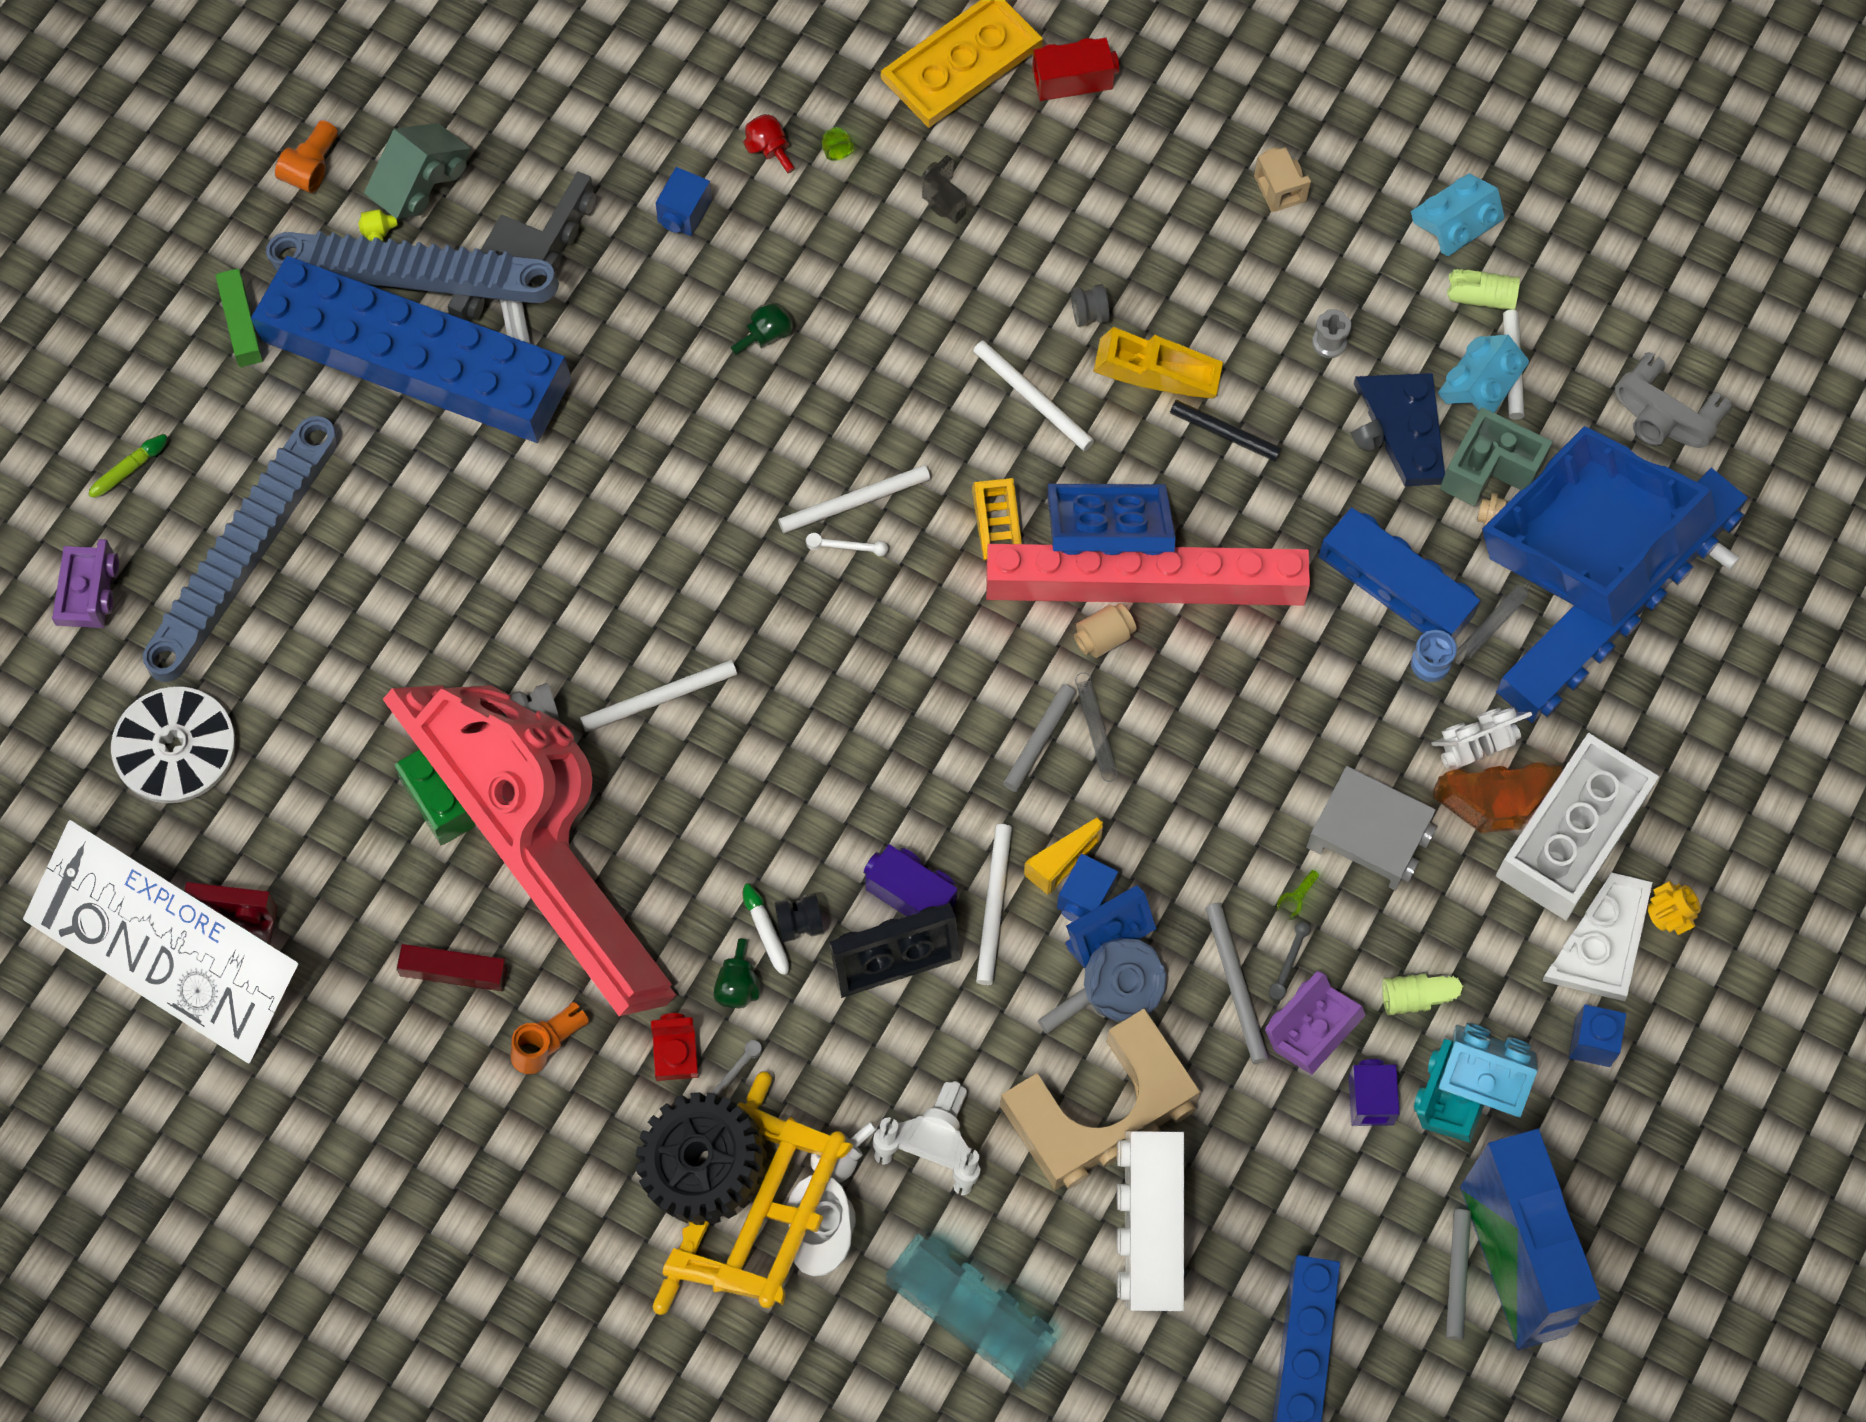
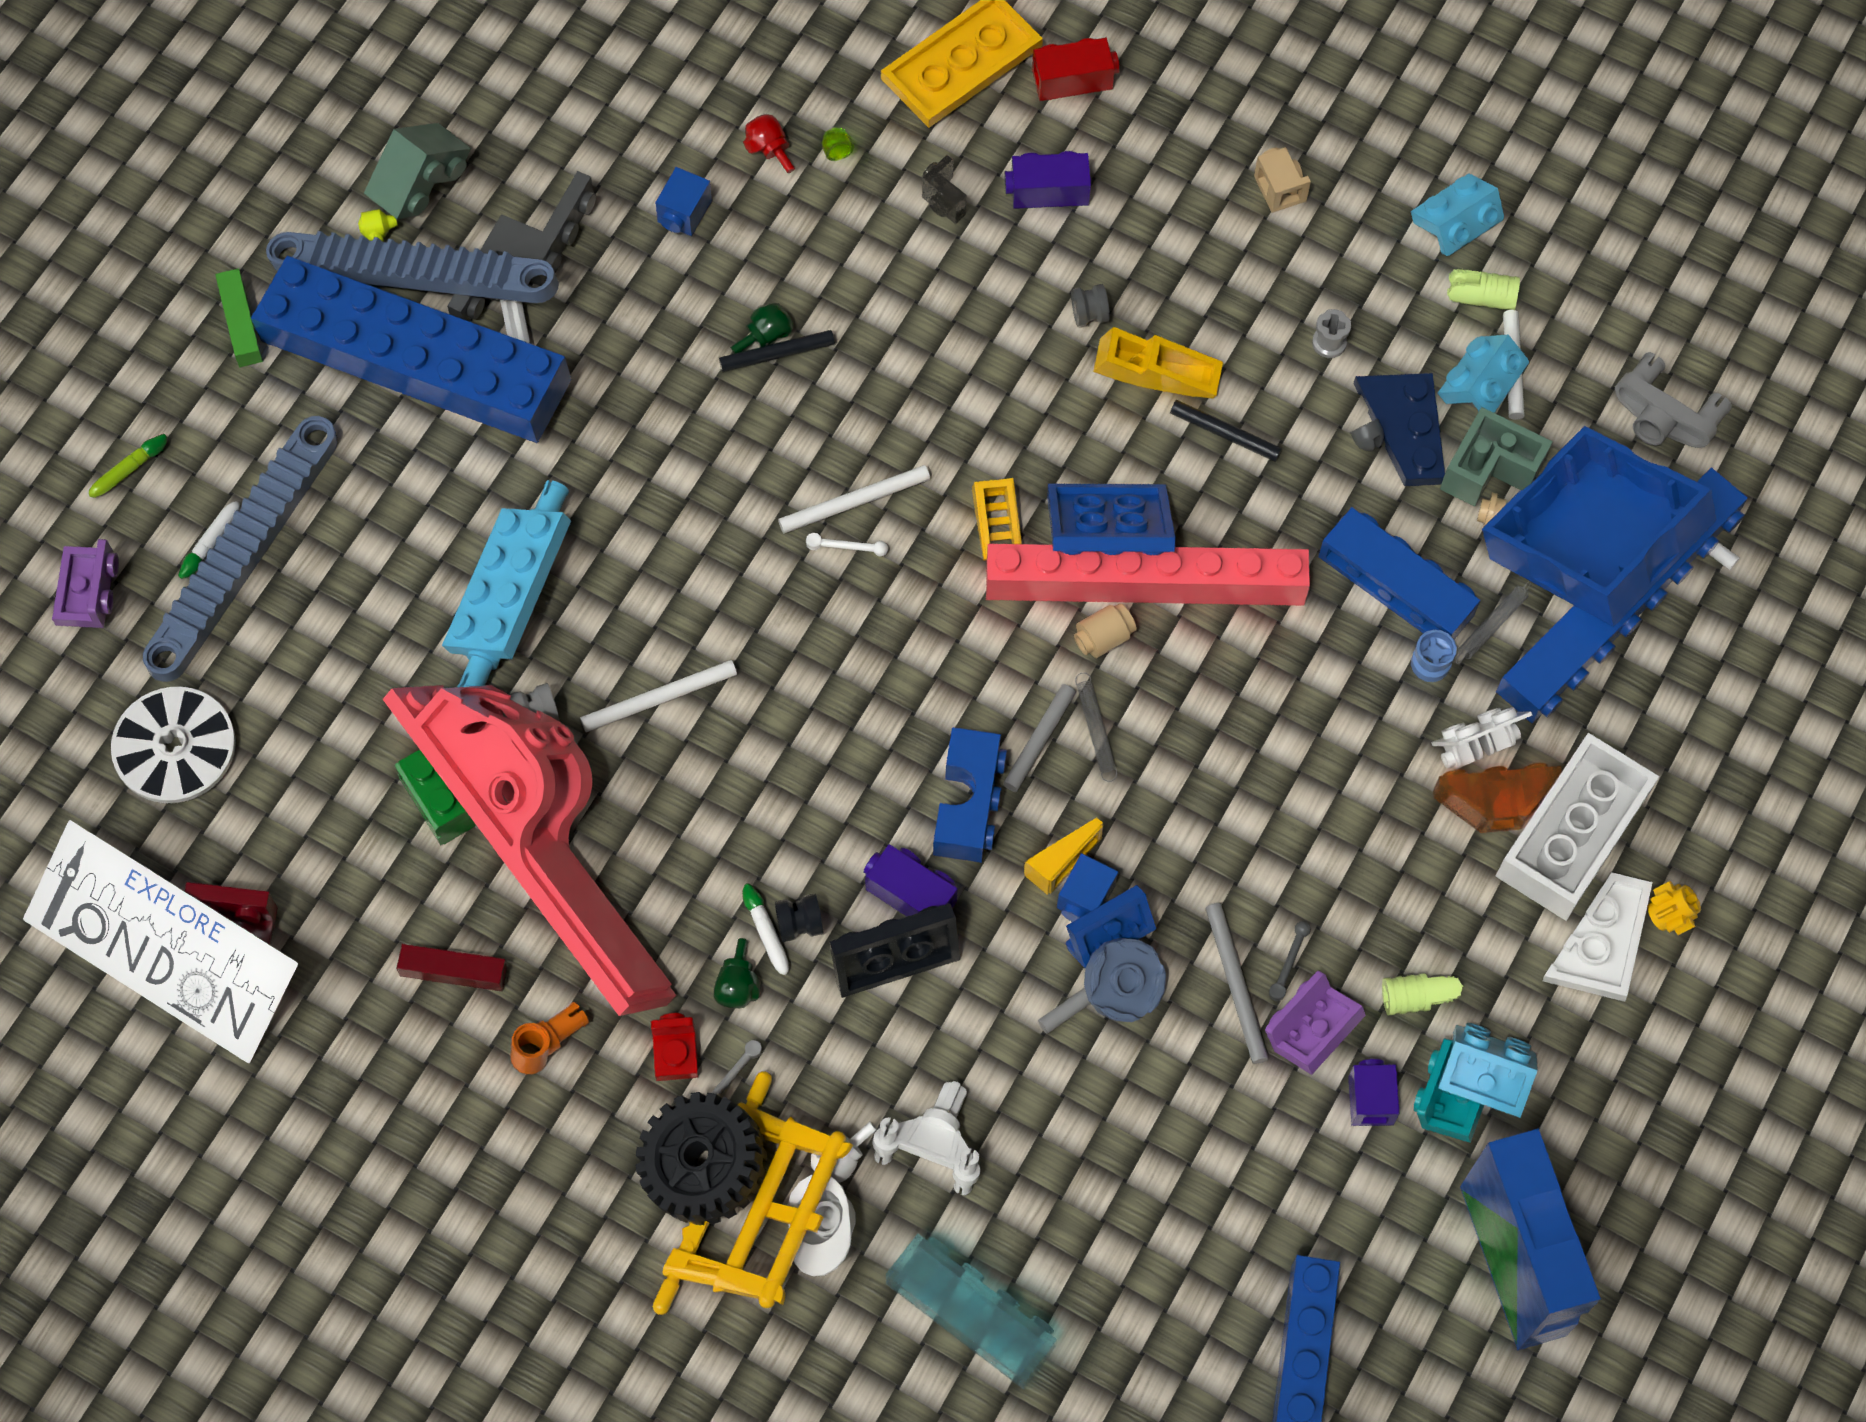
orange pin [275,120,338,193] -> none
white bar [973,340,1094,451] -> none
white bar [976,824,1012,985] -> none
tan arch [1000,1009,1200,1191] -> none
white brick [1117,1131,1184,1311] -> none
clear neon green hand [1277,870,1319,920] -> none
light grey panel [1306,766,1437,891] -> none
light grey bar [1446,1209,1471,1341] -> none
blue brick [1569,1004,1626,1067] -> none
none -> white piece [178,501,240,579]
none -> medium azure plate [442,480,571,687]
none -> black bar [719,330,835,373]
none -> blue arch [933,727,1007,863]
none -> dark purple brick [1004,151,1091,209]

